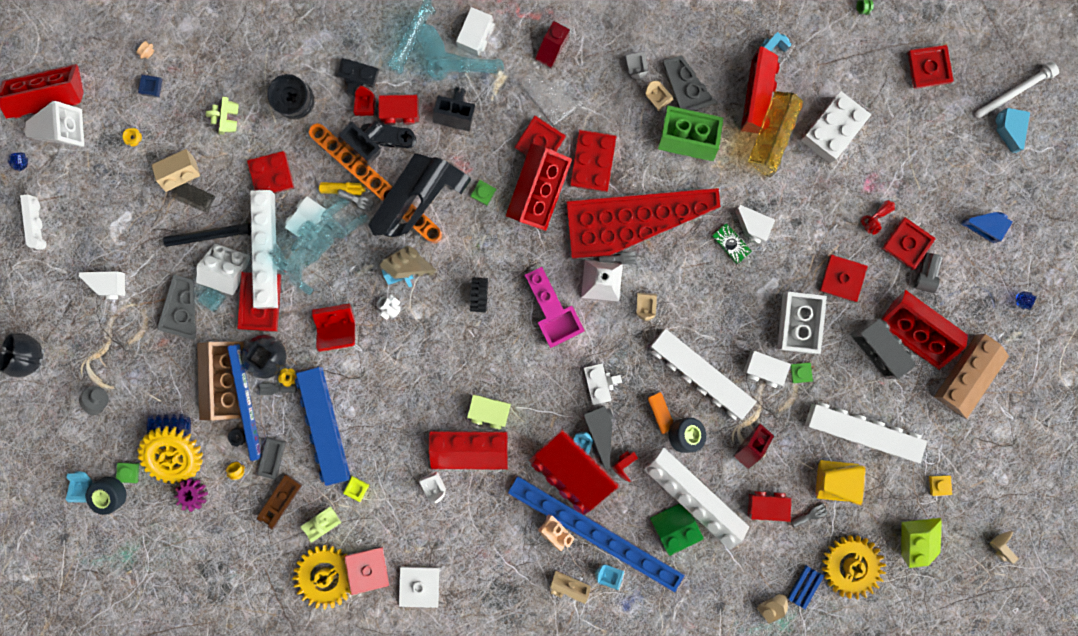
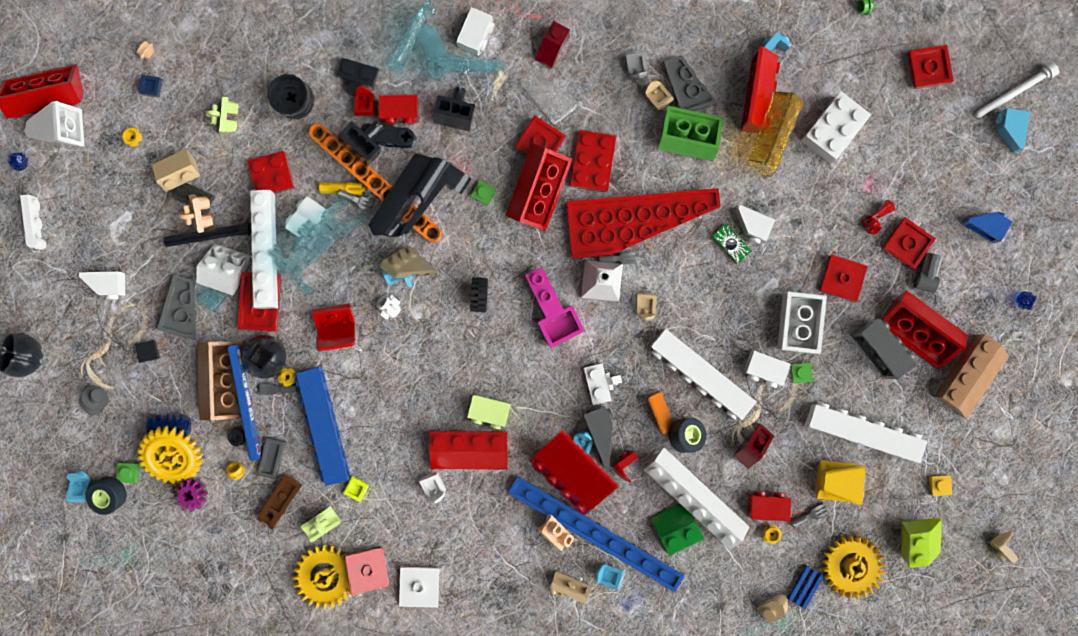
none -> black tile [135,340,160,363]
none -> light nougat hips [178,194,213,233]
none -> yellow plate [762,525,782,544]

